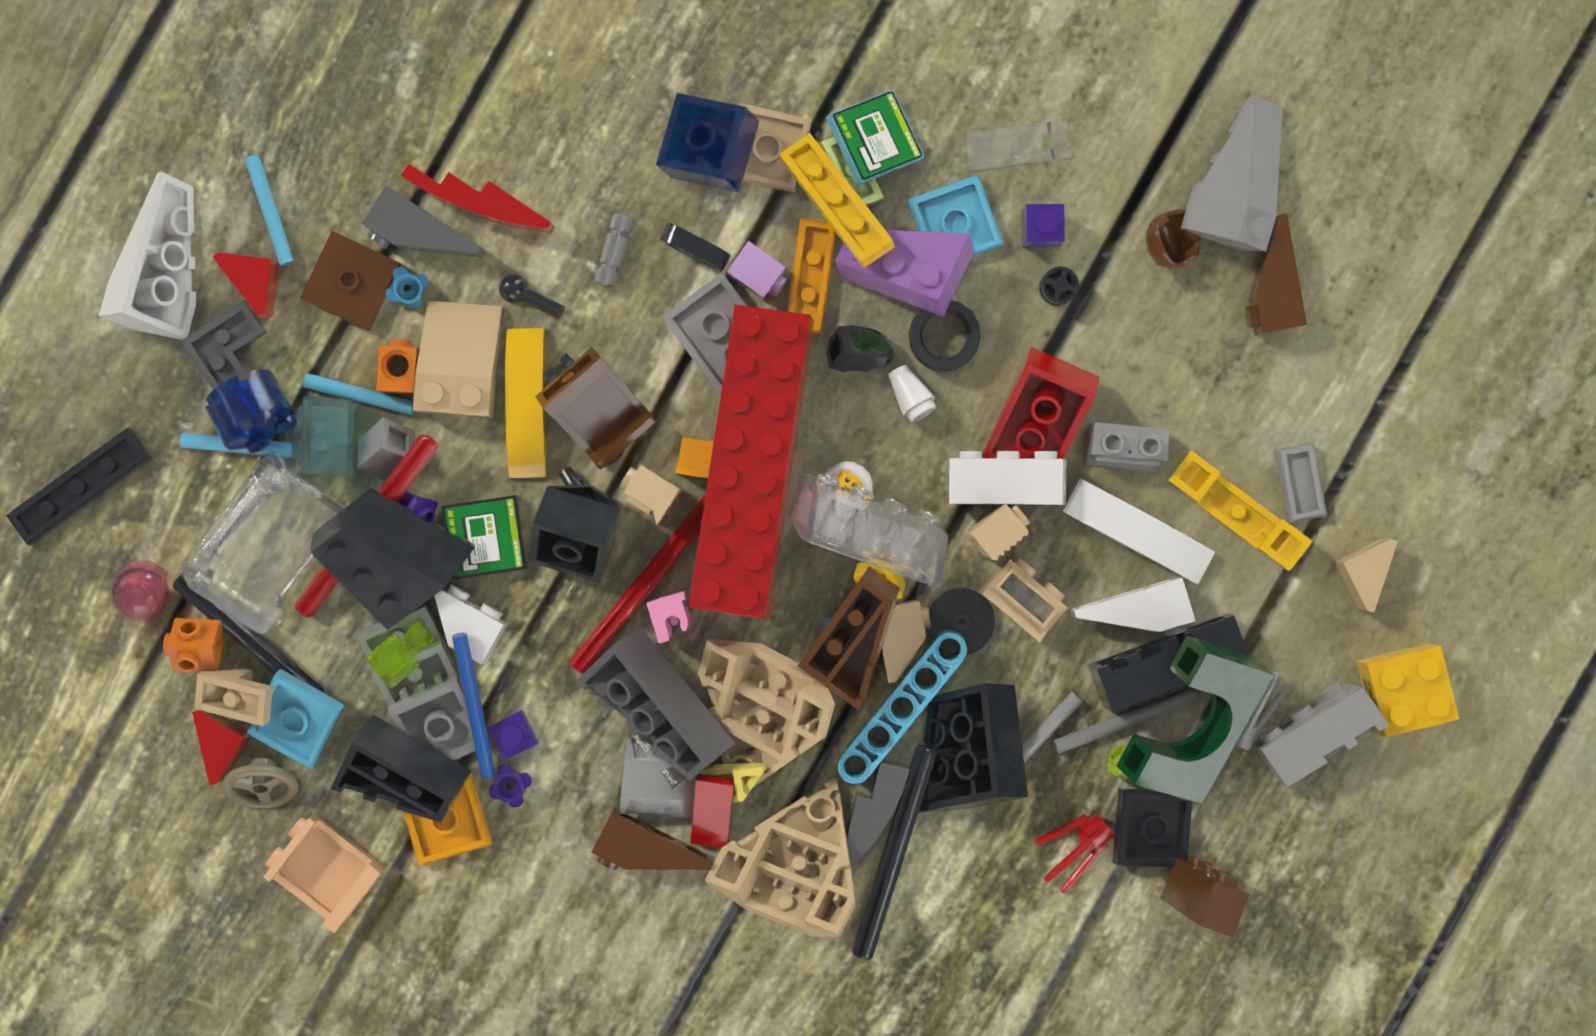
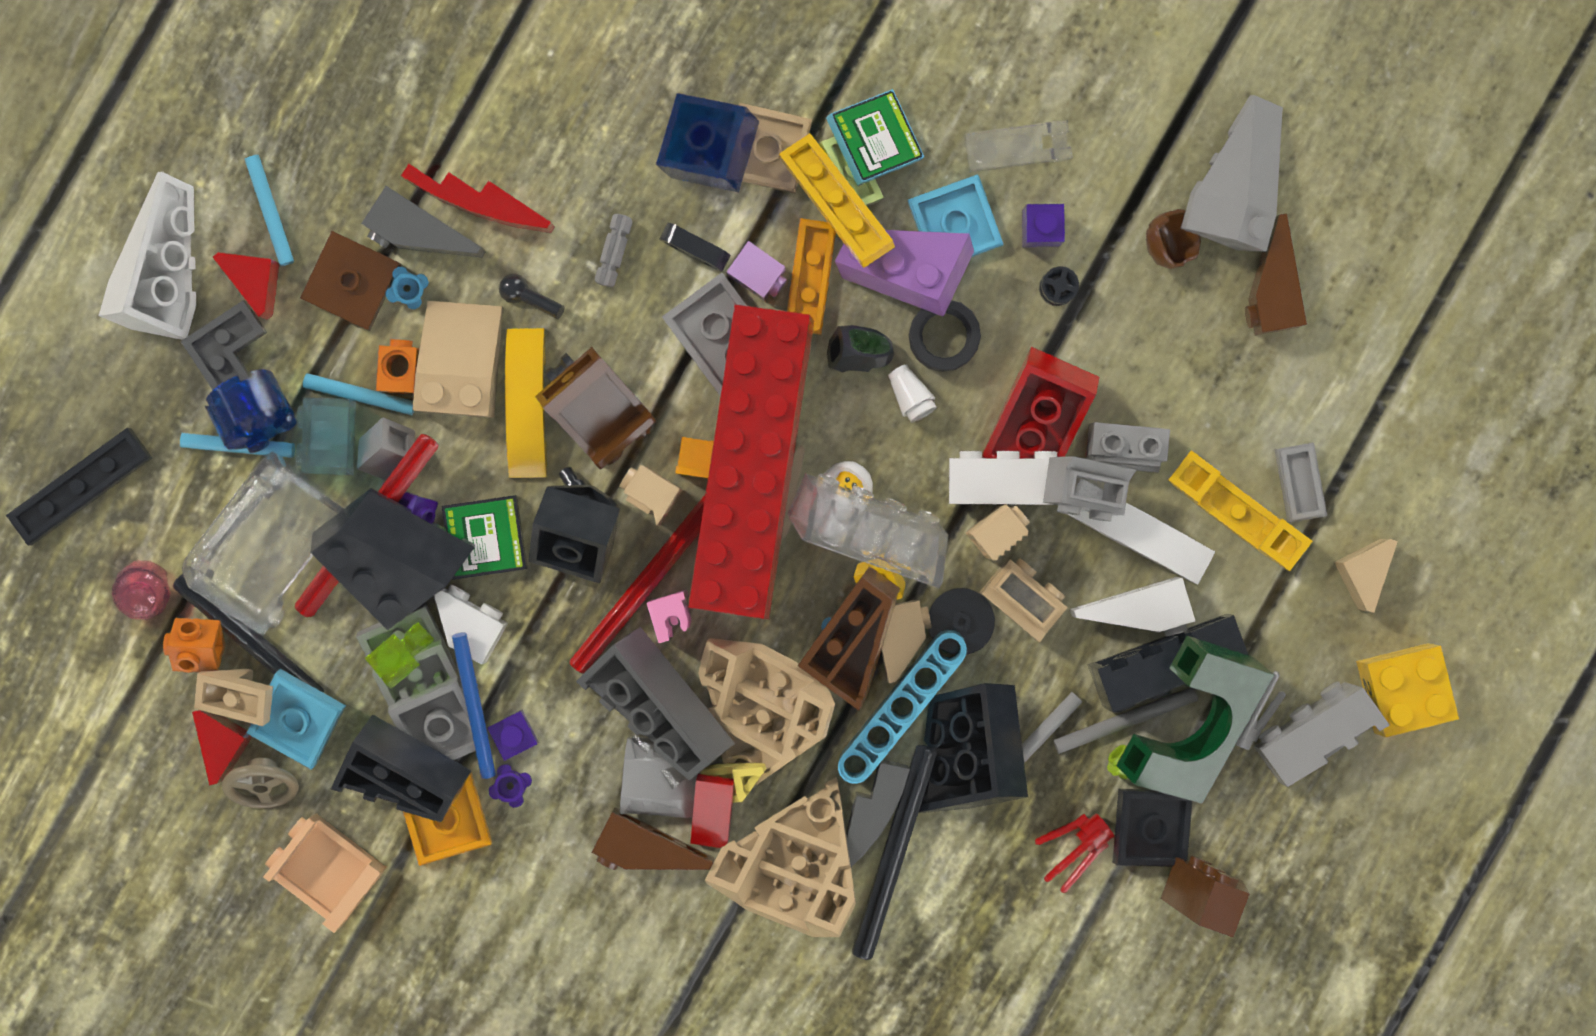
none -> light grey window [1043,456,1137,522]

